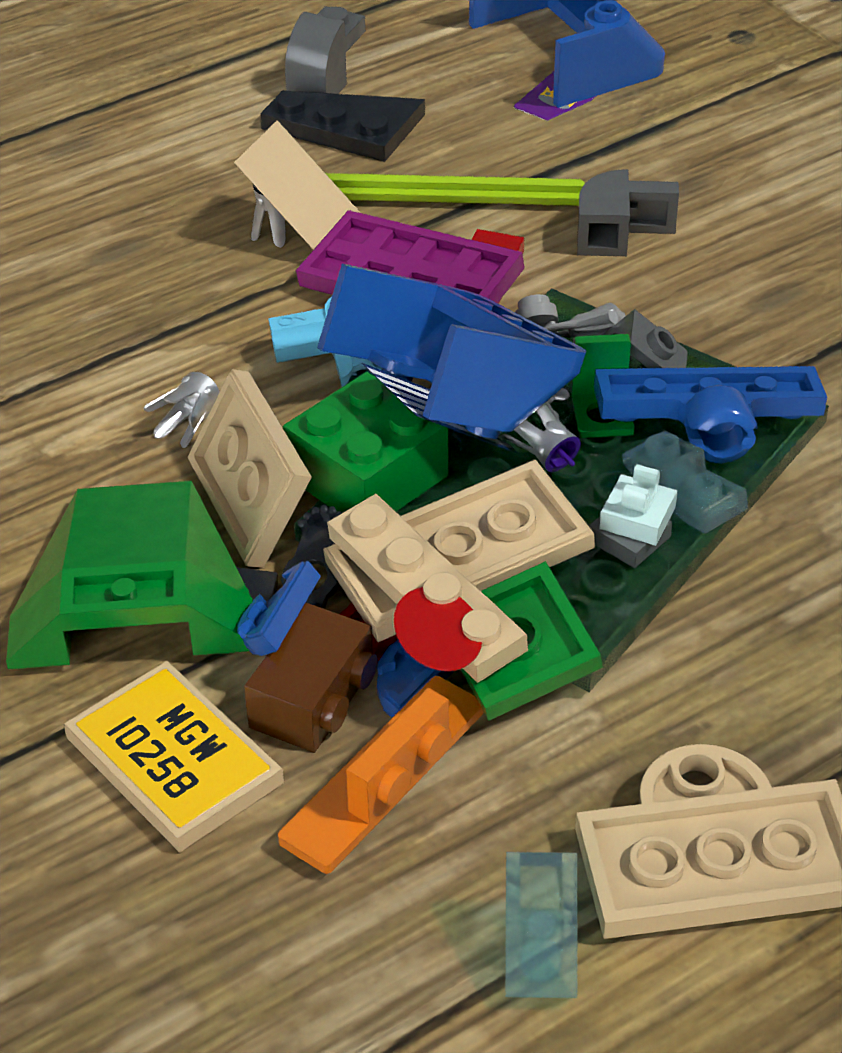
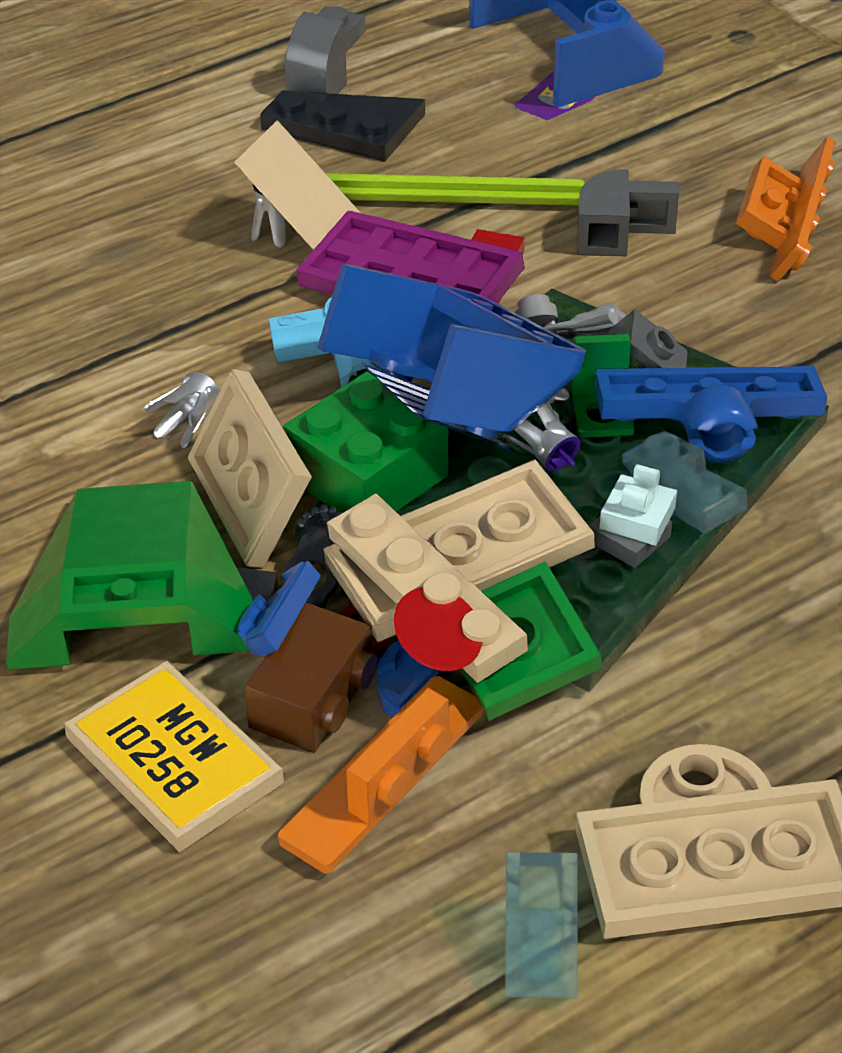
none -> orange bracket [735,137,835,282]

